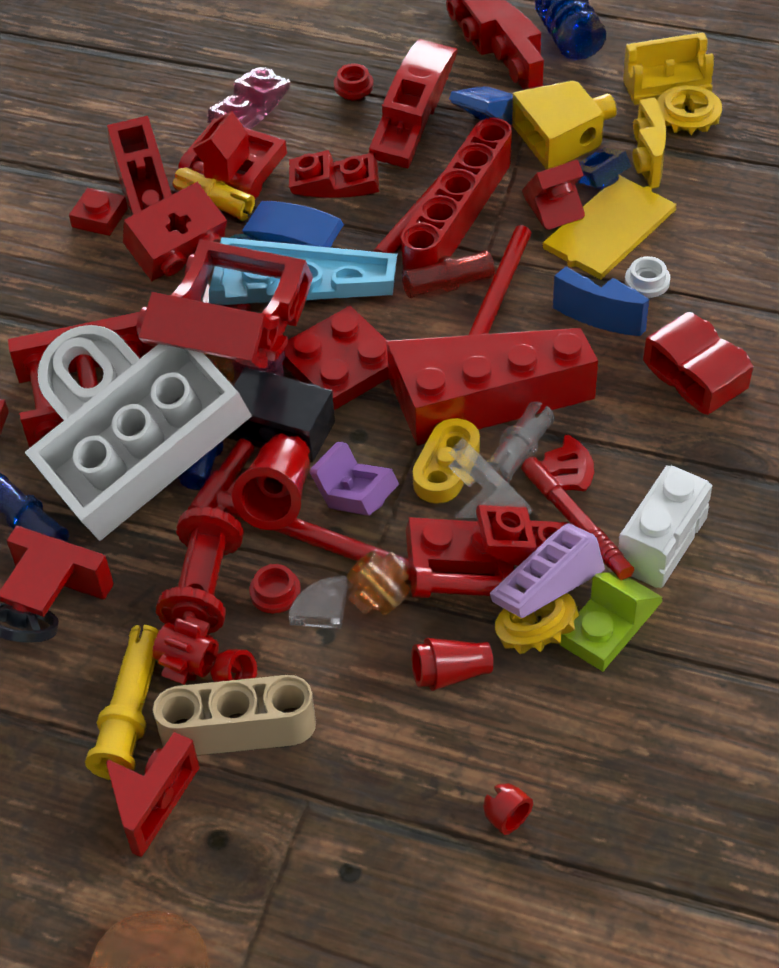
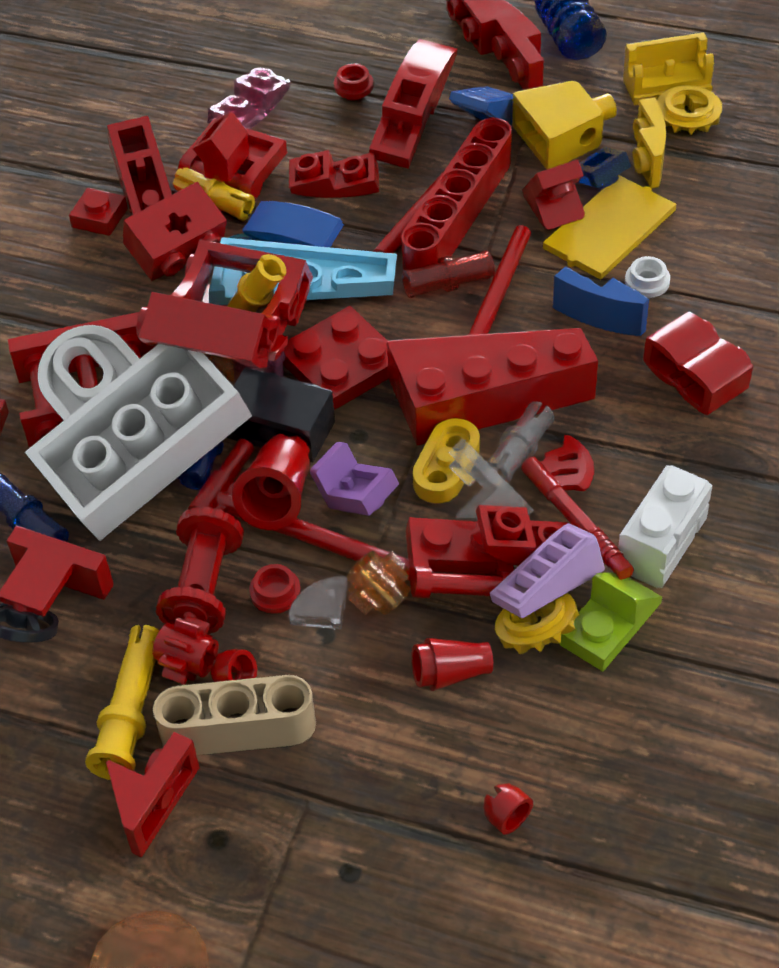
none -> yellow axle [227,254,286,312]

